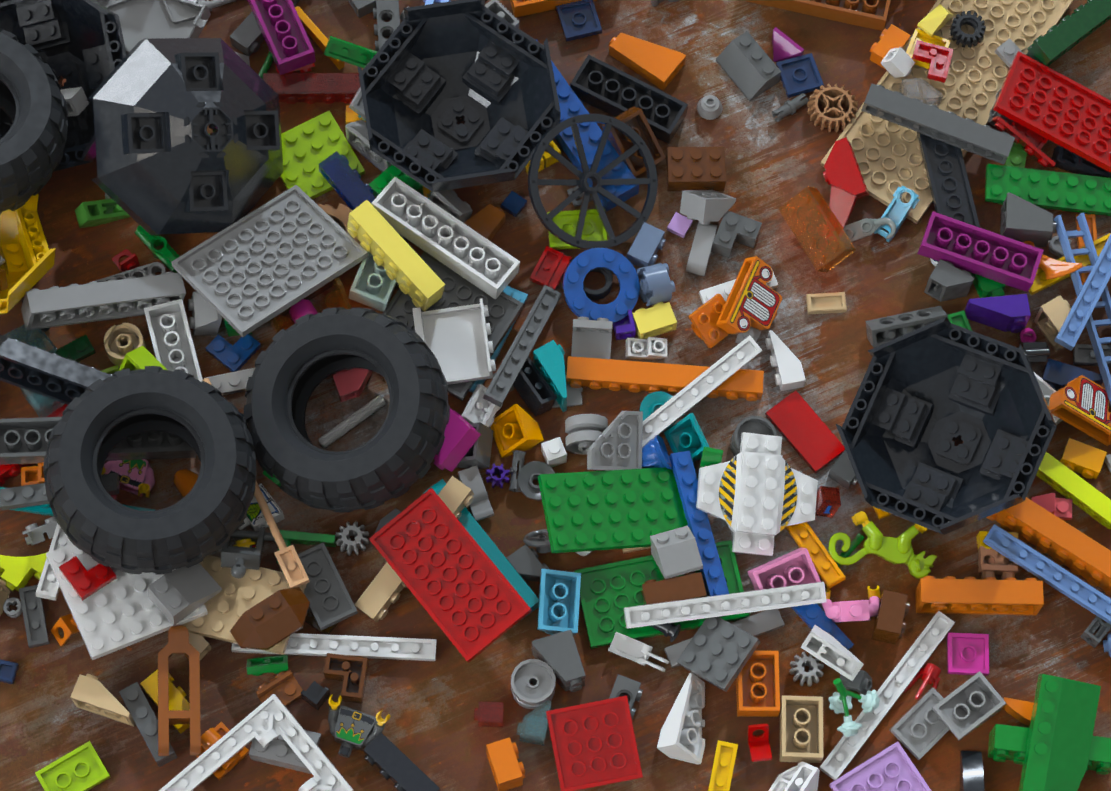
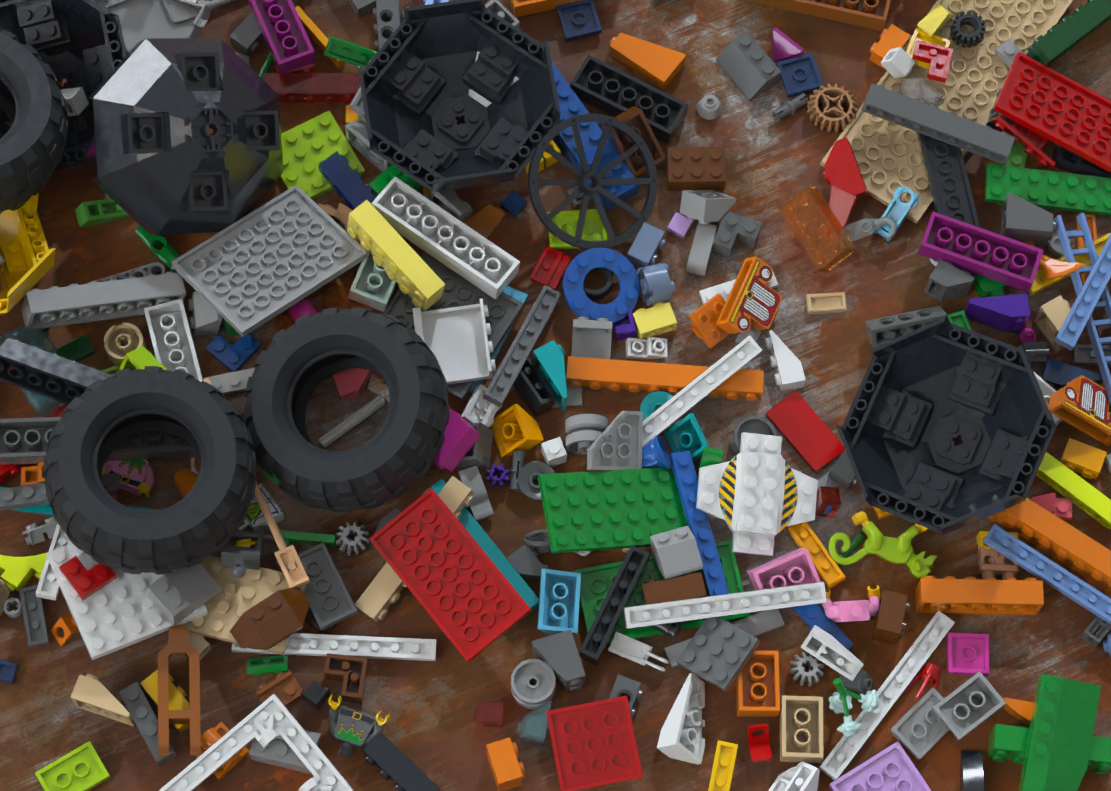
red bracket [112,249,140,273] -> none
none -> black brick [579,545,650,666]

